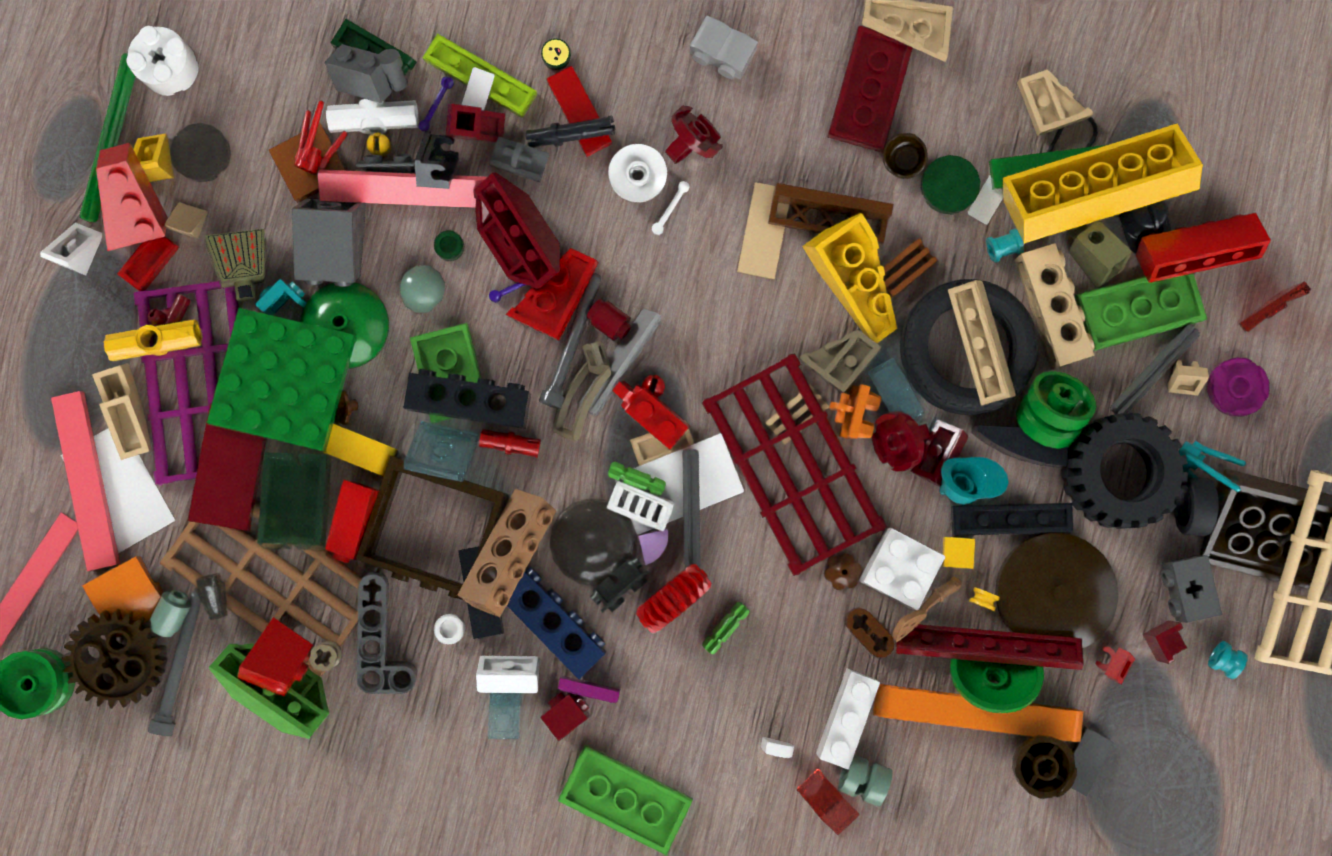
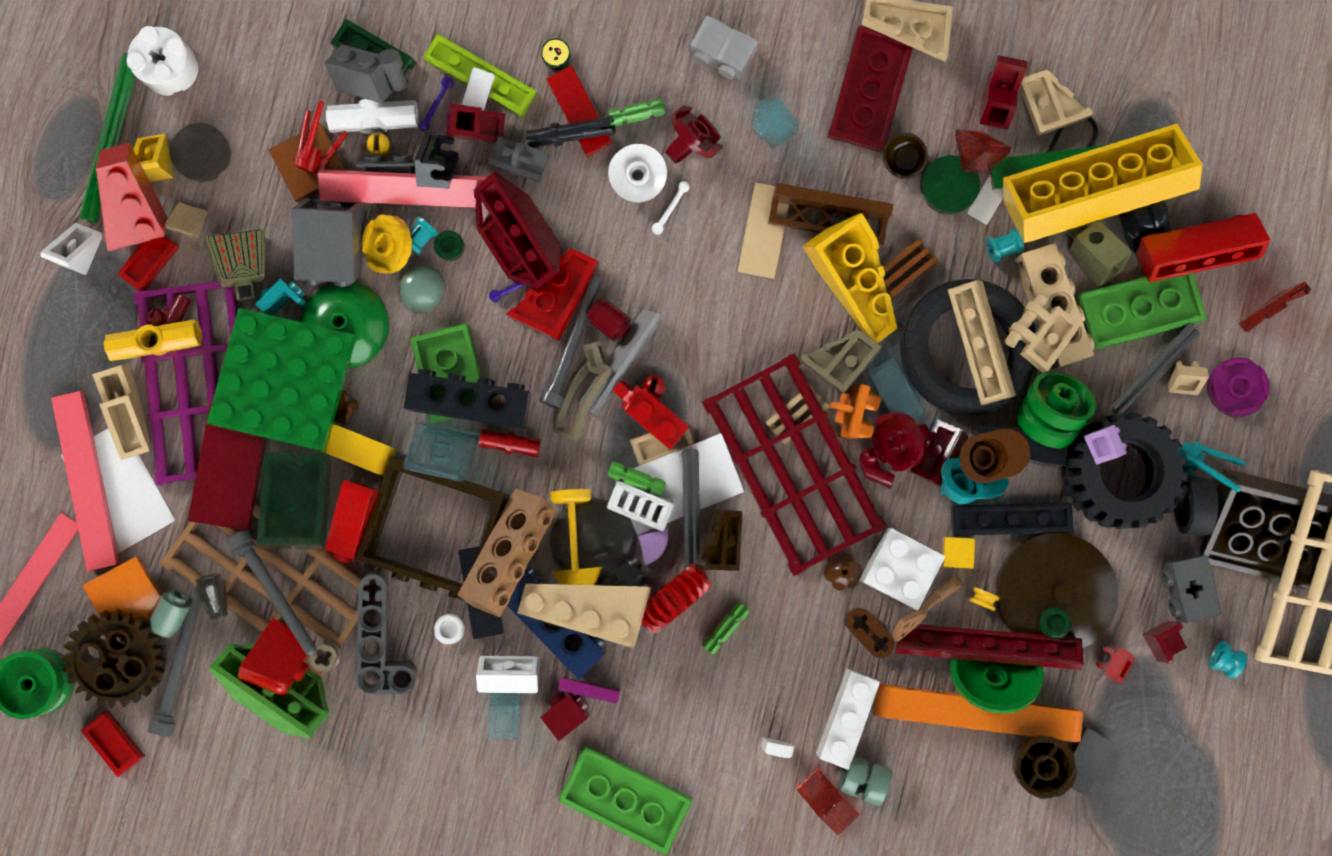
none -> red tile [80,710,145,777]
none -> dark grey piece [228,530,317,656]
none -> yellow tile [361,214,412,274]
none -> teal bush [410,216,439,256]
none -> tan wing [517,584,651,648]
none -> yellow piece [549,489,602,585]
none -> bright green axle [608,98,665,127]
none -> dark brown wing [695,509,743,571]
none -> clear light blue brick [752,97,799,149]
none -> dark red arm [859,448,895,488]
none -> clear red slope [955,129,1011,173]
none -> reddish brown piece [959,429,1030,483]
none -> dark red brick [979,55,1027,130]
none -> tan plate [1004,294,1081,373]
none -> dark green tile [1039,608,1071,640]
none -> lavender tile [1084,425,1127,465]

